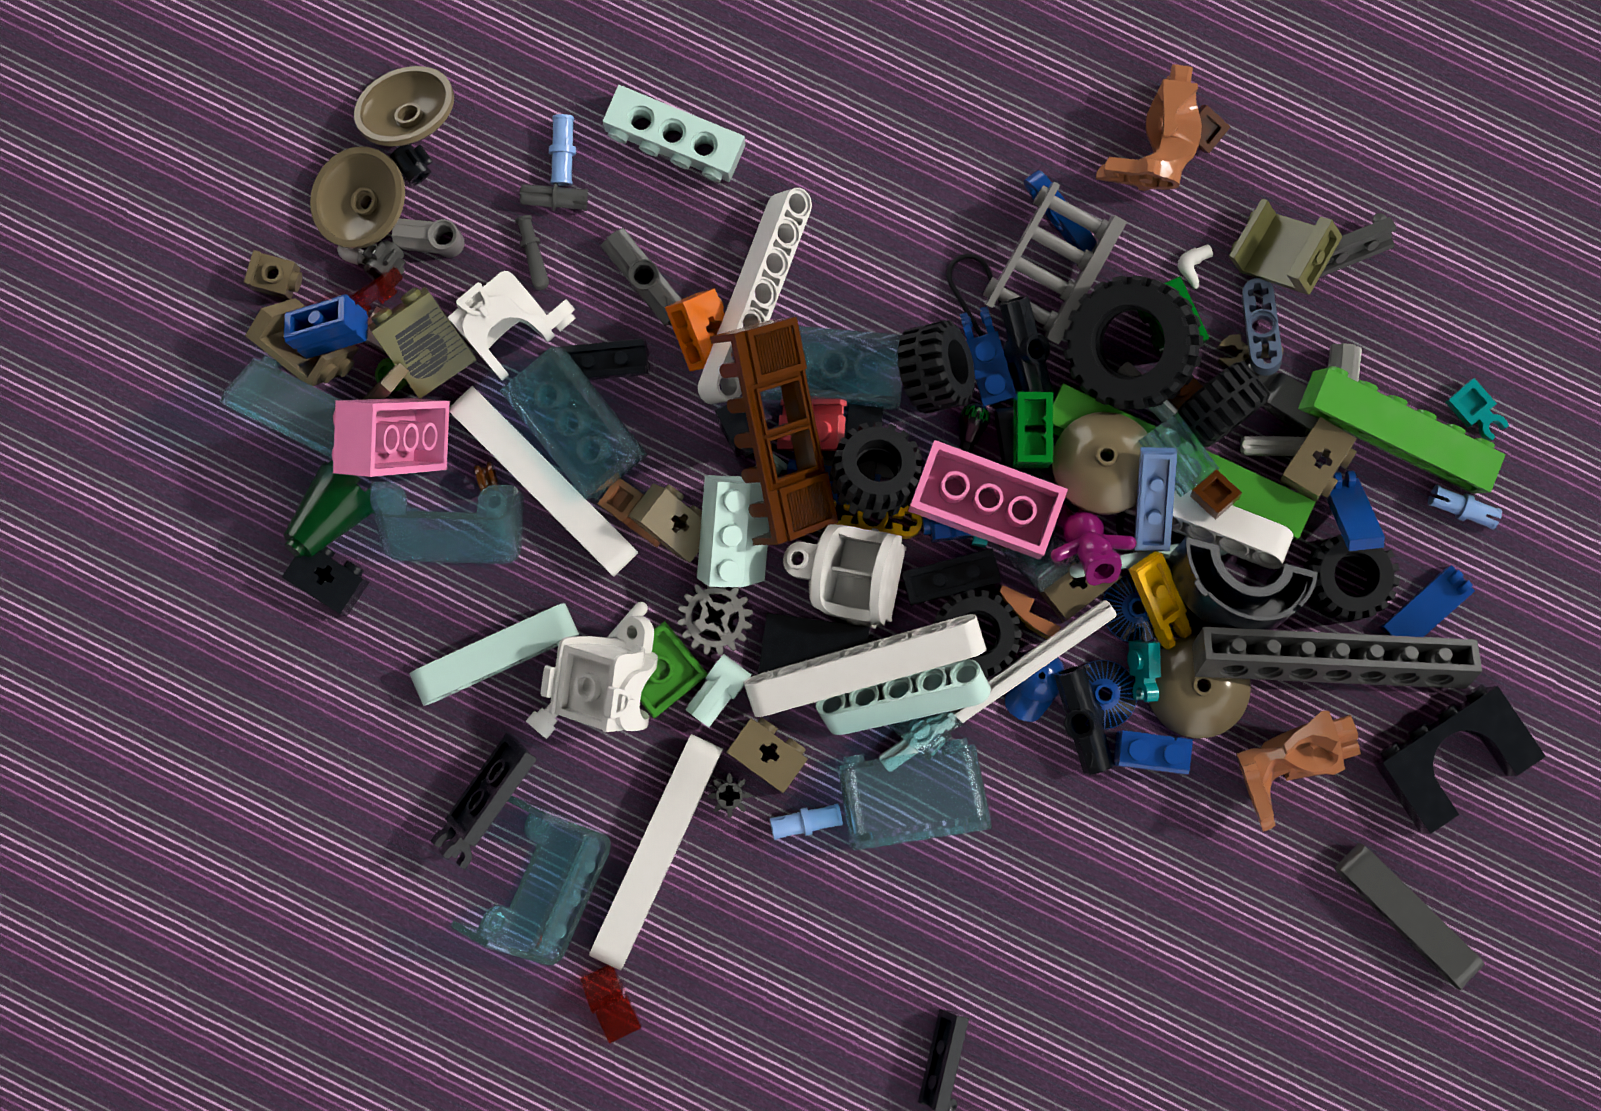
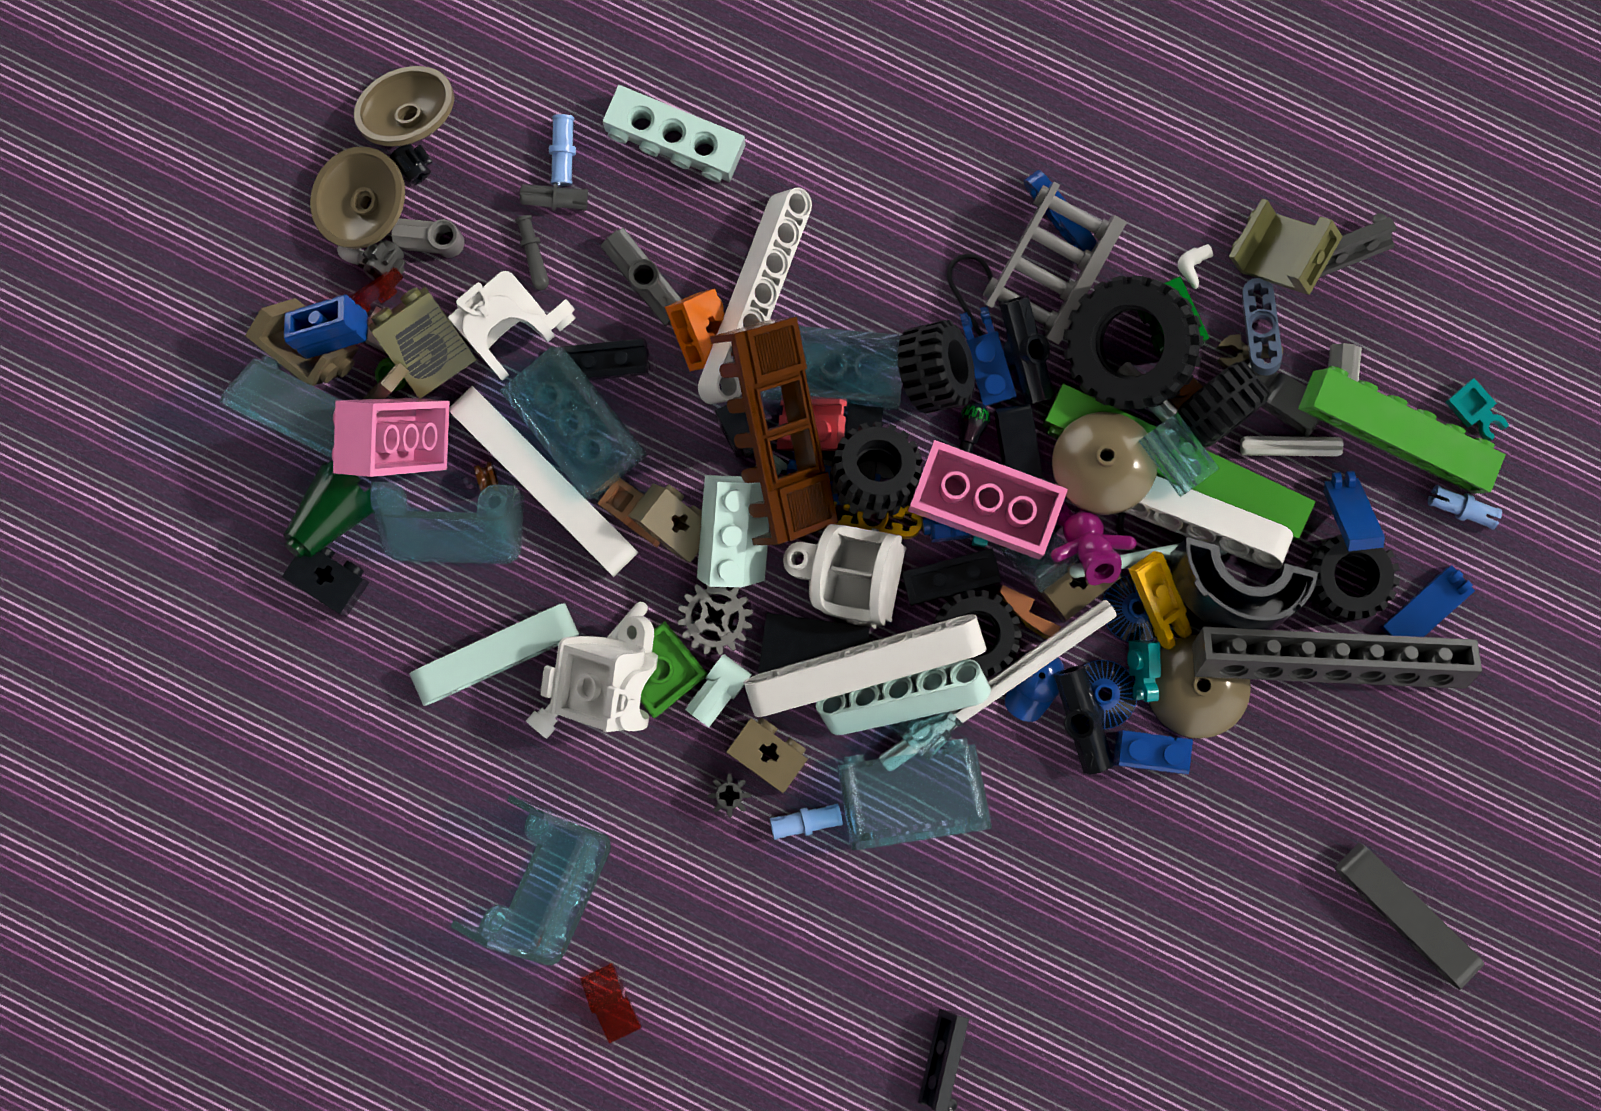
dark tan brick [244,250,302,300] -> none
black tile [430,733,537,870] -> none
white beam [589,734,723,971] -> none
green brick [1013,392,1053,468] -> none
nougat hips [1096,64,1202,191] -> none
medium blue tile [1134,447,1177,551] -> none
reddish brown plate [1190,469,1242,520] -> none
reddish brown plate [1198,105,1230,153] -> none
nougat hips [1236,711,1361,832] -> none
dark tan brick [1280,417,1357,503] -> none
black arch [1374,685,1546,834] -> none

